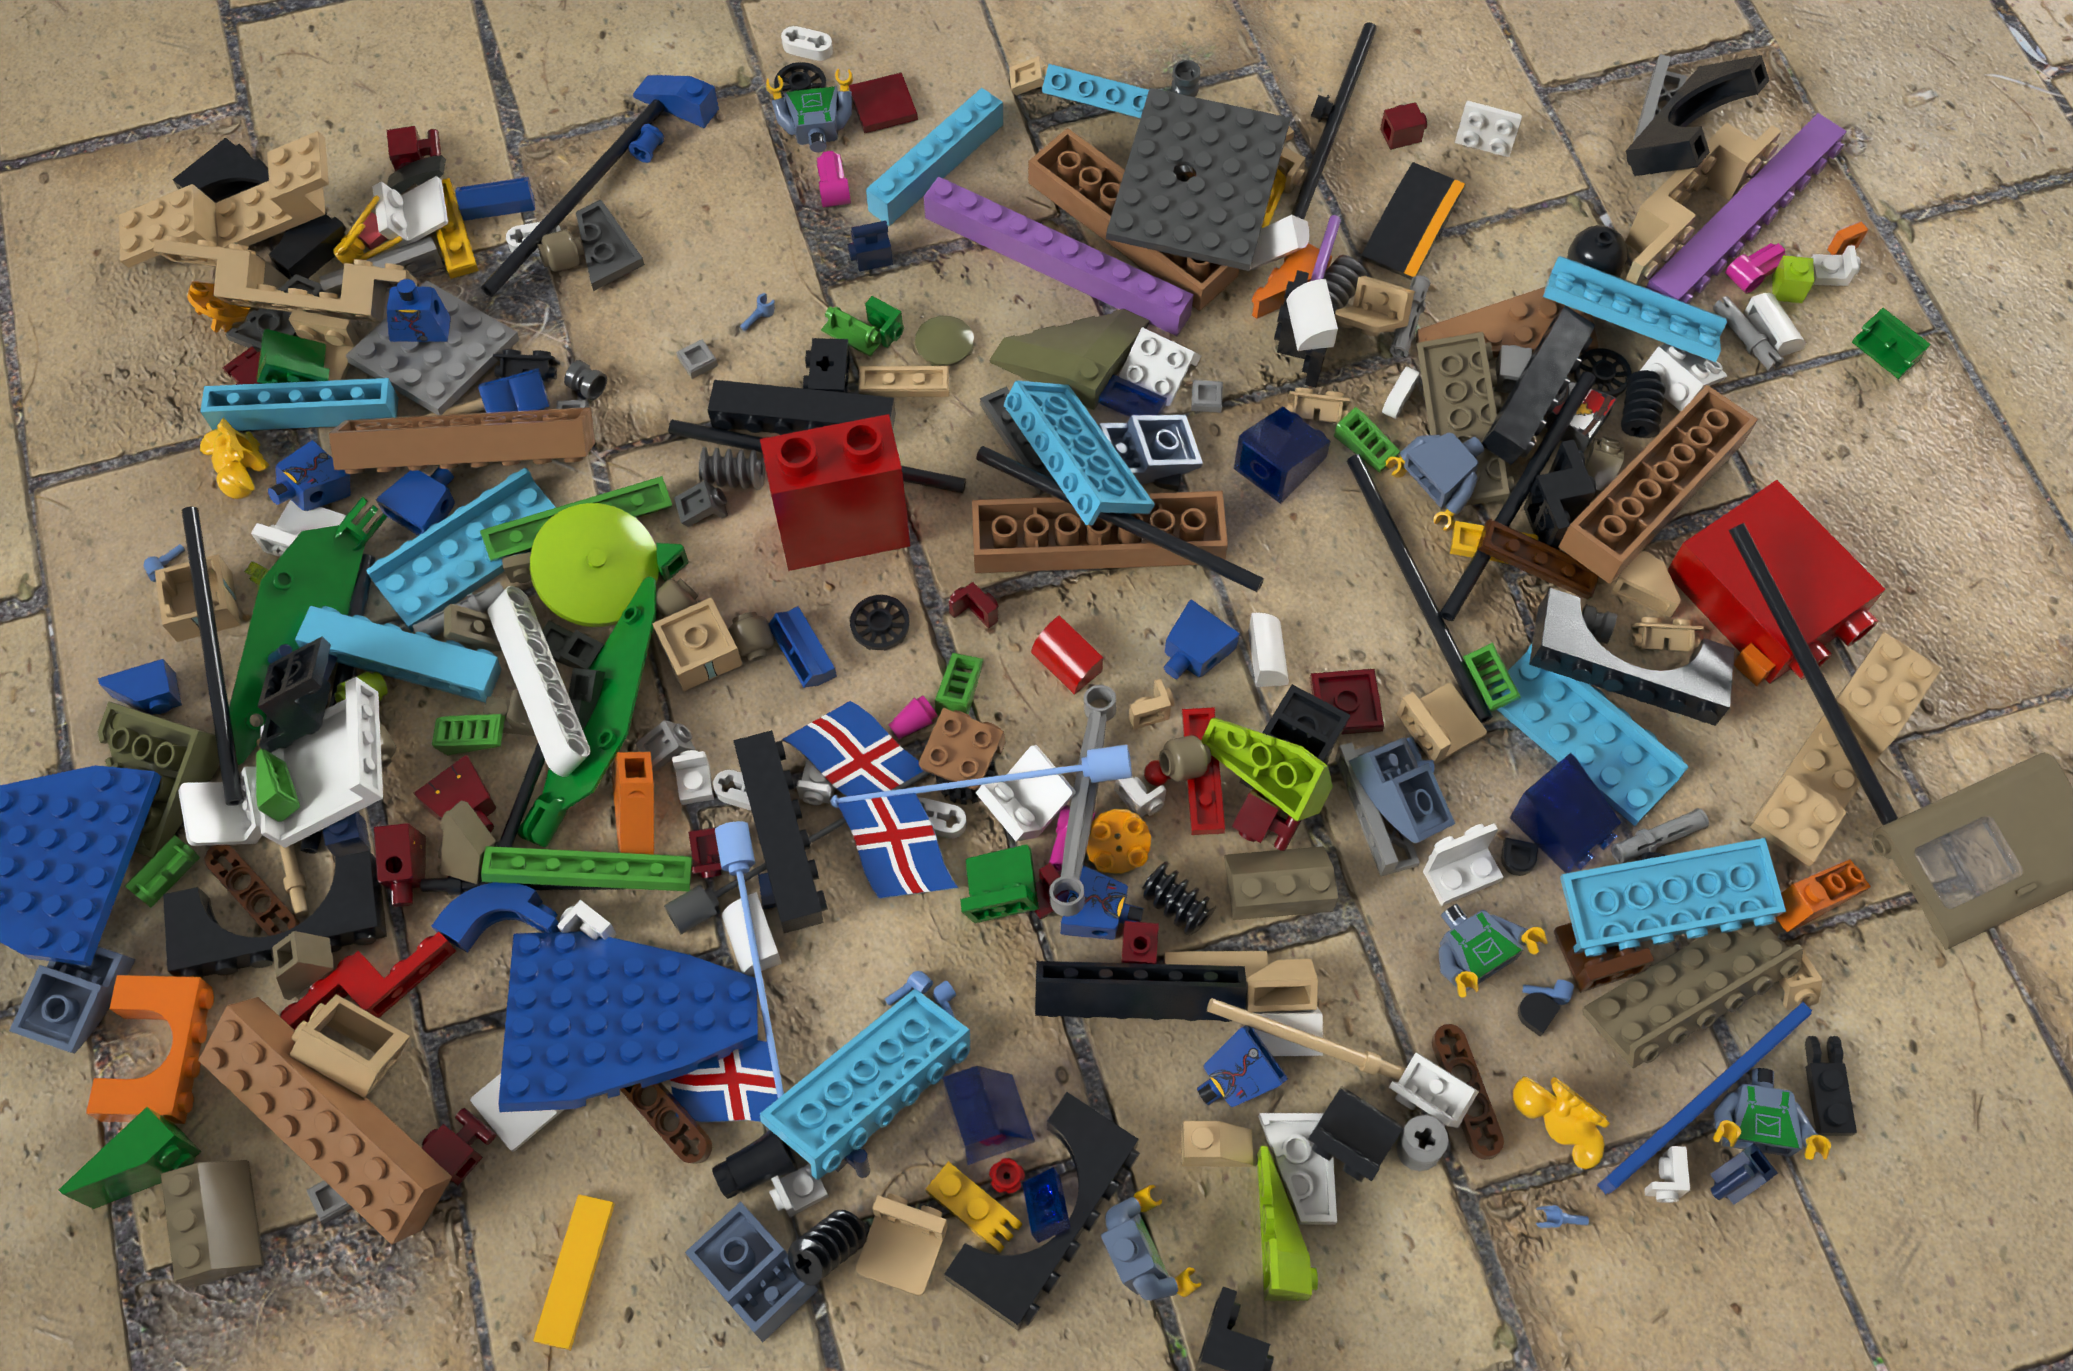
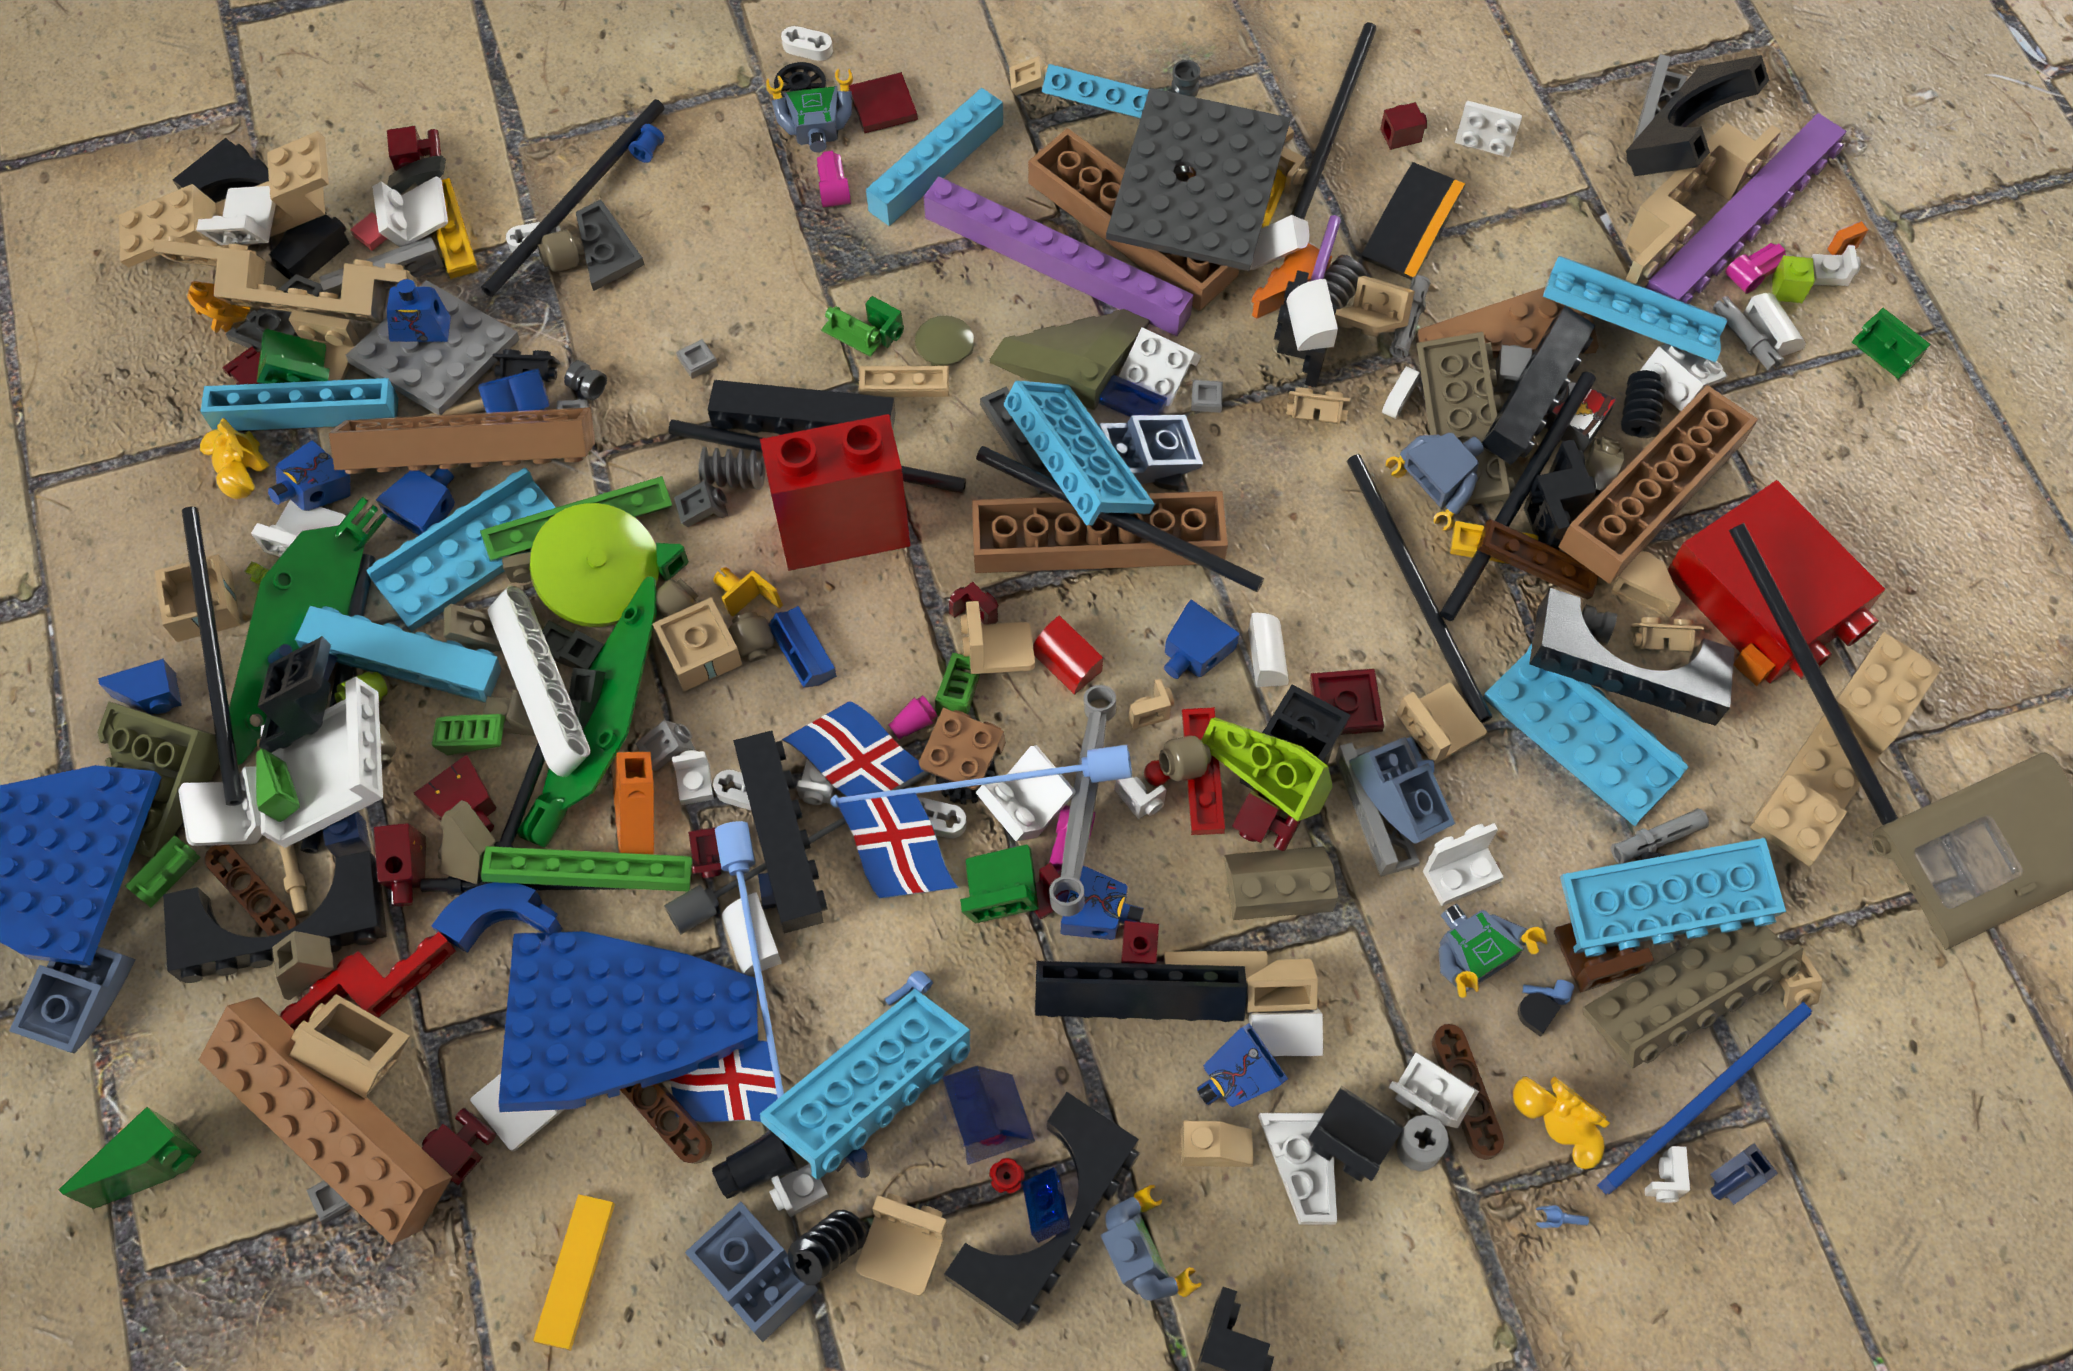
orange arch [86,975,214,1124] -> none
medium blue hand [143,544,185,582] -> none
dark tan slope [161,1160,264,1288] -> none
yellow plant [333,195,403,264] -> none
light grey pin [412,582,504,637] -> none
blue piece [455,177,535,221] -> none
white bracket [557,900,617,940] -> none
blue slope [633,75,719,128] -> none
medium blue hand [740,293,775,331] -> none
black brick [803,338,851,393] -> none
dark blue brick [847,220,893,272] -> none
black wheel [850,595,910,651] -> none
yellow hinge [925,1161,1023,1253] -> none
medium blue hand [933,981,956,1018] -> none
light orange plate [1086,809,1151,874] -> none
black piece [1142,861,1216,936] -> none
tan bar [1207,998,1405,1081] -> none
clear blue slope [1234,406,1331,504] -> none
lime wedge [1257,1146,1318,1301] -> none
black plate [1311,95,1333,122] -> none
bright green slope [1334,407,1400,473] -> none
bright green slope [1463,643,1521,712] -> none
black tile [1501,838,1539,876] -> none
clear blue slope [1510,753,1622,873] -> none
black cylinder [1567,225,1628,278] -> none
black wheel [1574,348,1632,398] -> none
torso [1713,1068,1831,1160] -> none
orange slope [1776,859,1871,932] -> none
black hinge [1805,1036,1857,1136] -> none
none -> white bracket [196,186,276,245]
none -> yellow bracket [713,567,783,616]
none -> tan bracket [960,601,1035,674]

